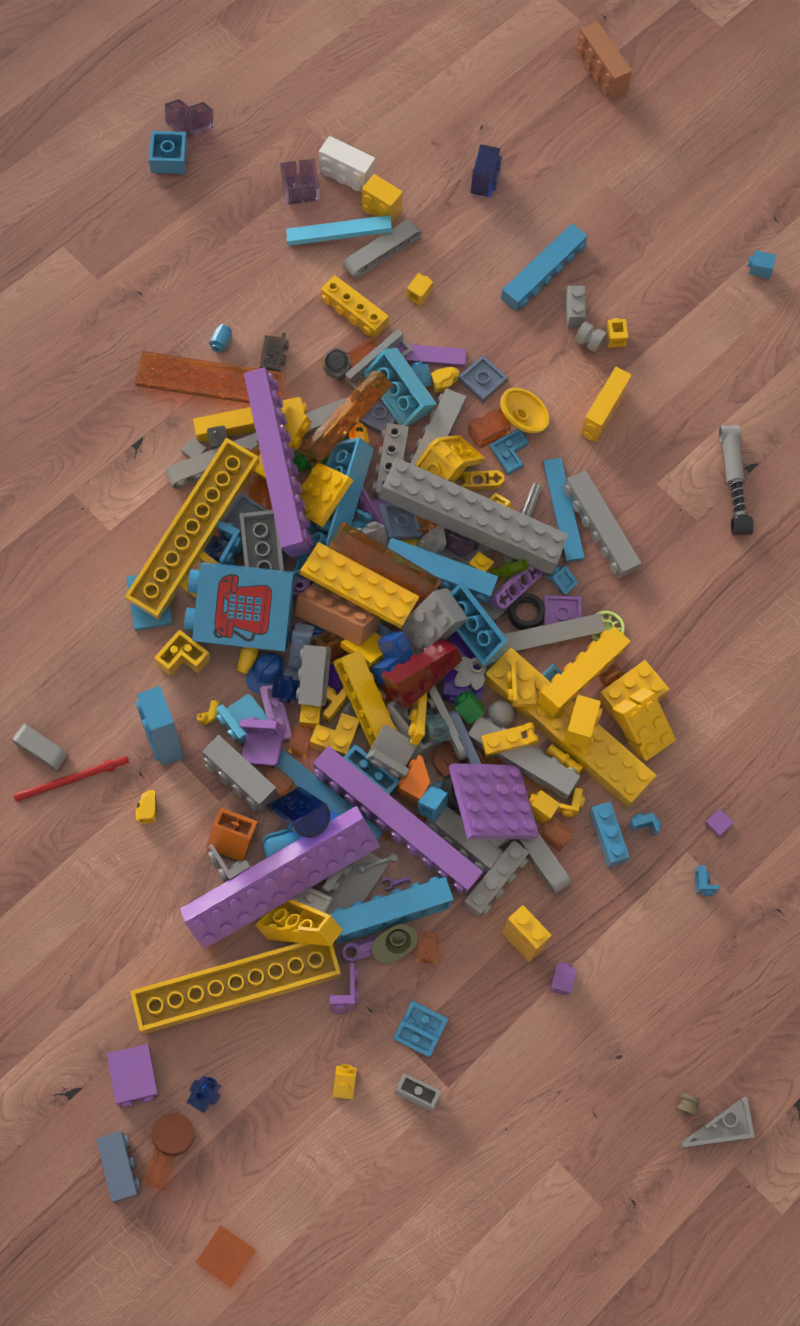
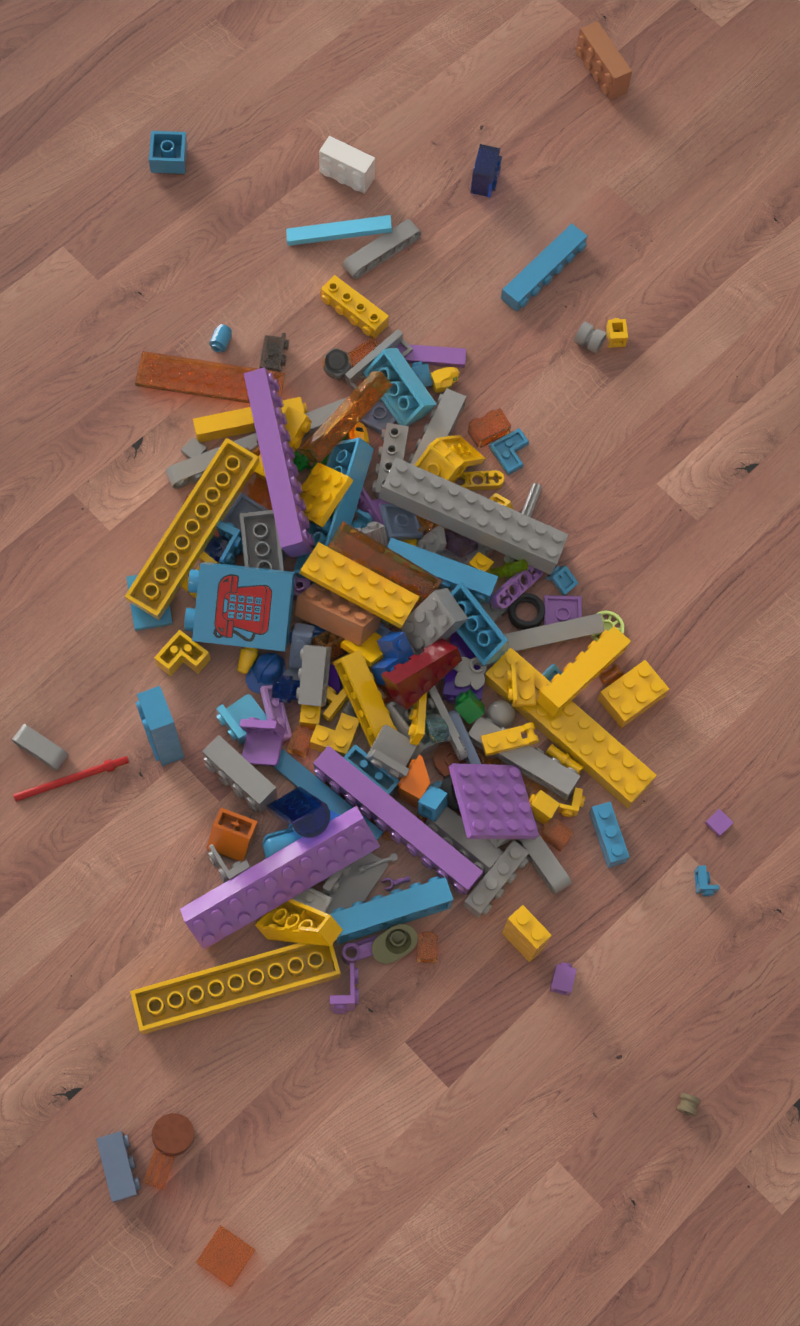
medium lavender brick [107,1044,159,1108] -> none
yellow rock [136,790,157,824] -> none
brick [165,99,213,138] -> none
clear blue brick [186,1076,222,1113] -> none
yellow arm [197,700,220,725] -> none
dark grey bracket [207,425,227,449] -> none
clear orange brick [264,766,295,800] -> none
piece [280,159,320,205] -> none
yellow bracket [332,1064,357,1100] -> none
yellow brick [362,174,403,223] -> none
dark azure slope [393,1000,449,1057] -> none
light grey brick [394,1073,441,1112] -> none
yellow brick [406,273,433,306] -> none
sand blue tile [458,355,508,403] -> none
yellow dish [500,387,549,433] -> none
dark azure tile [543,458,585,563] -> none
light grey brick [563,470,642,579] -> none
yellow brick [563,695,603,749] -> none
light grey brick [565,286,587,328] -> none
yellow brick [581,367,632,442] -> none
yellow piece [612,688,676,761] -> none
dark azure bracket [628,812,661,836] -> none
light grey wing [681,1097,755,1148] -> none
piece [719,425,753,536] -> none
dark azure brick [747,250,776,279] -> none

